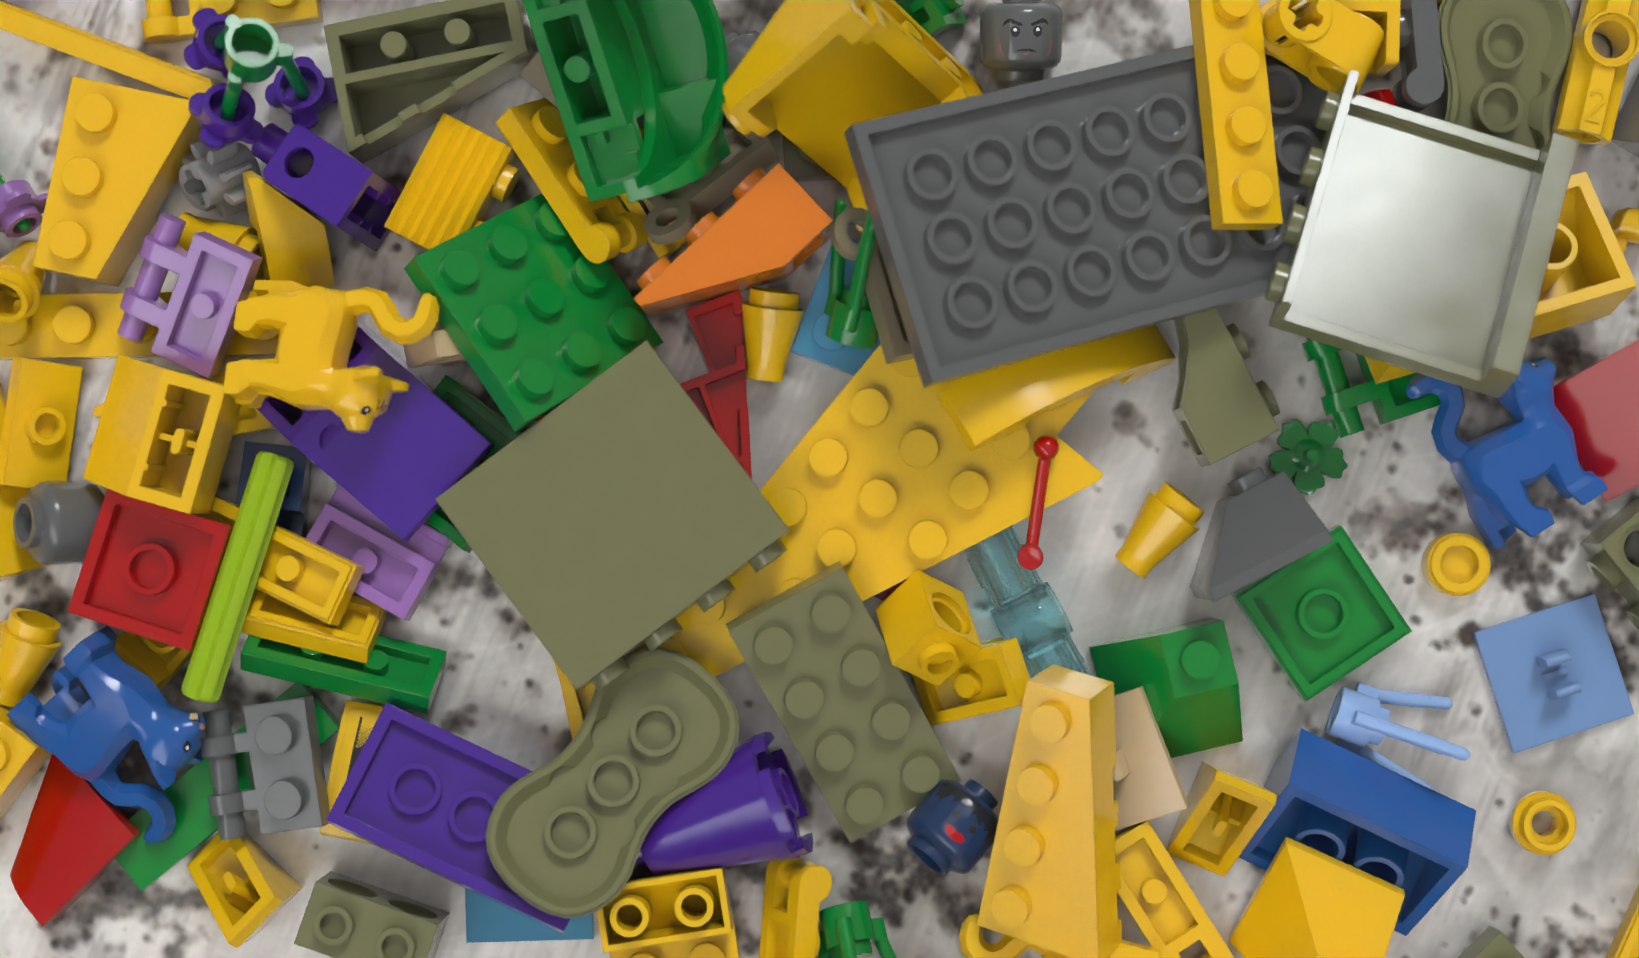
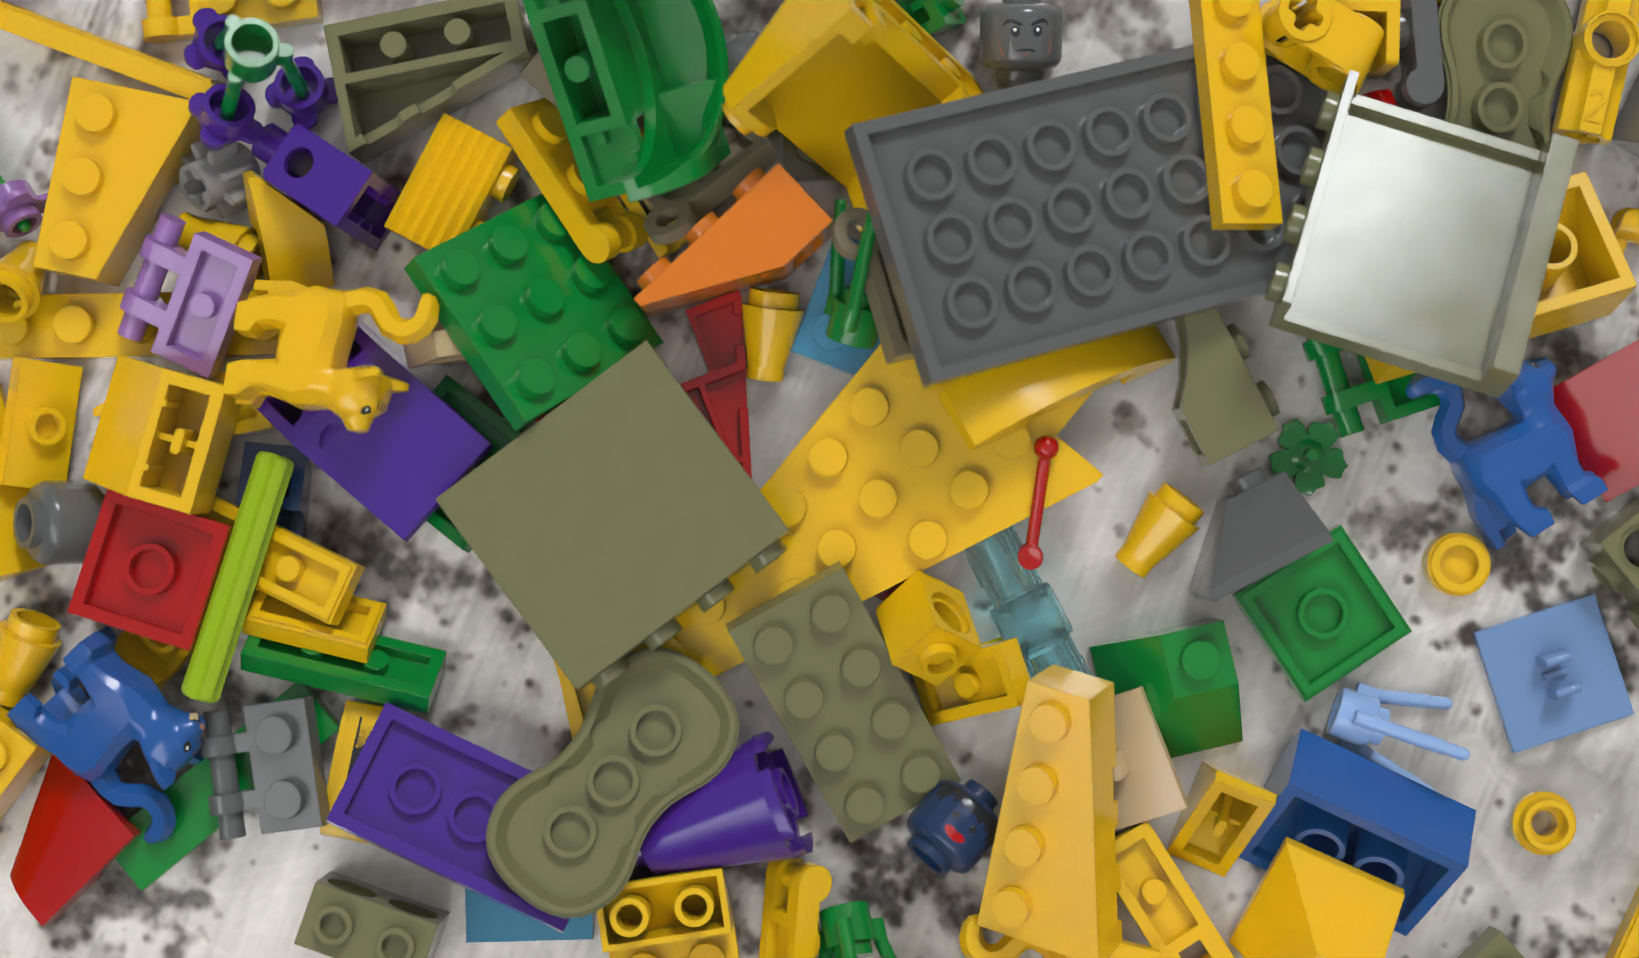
yellow slope [186,832,303,948] -> none
medium lavender plate [306,483,453,621] -> none

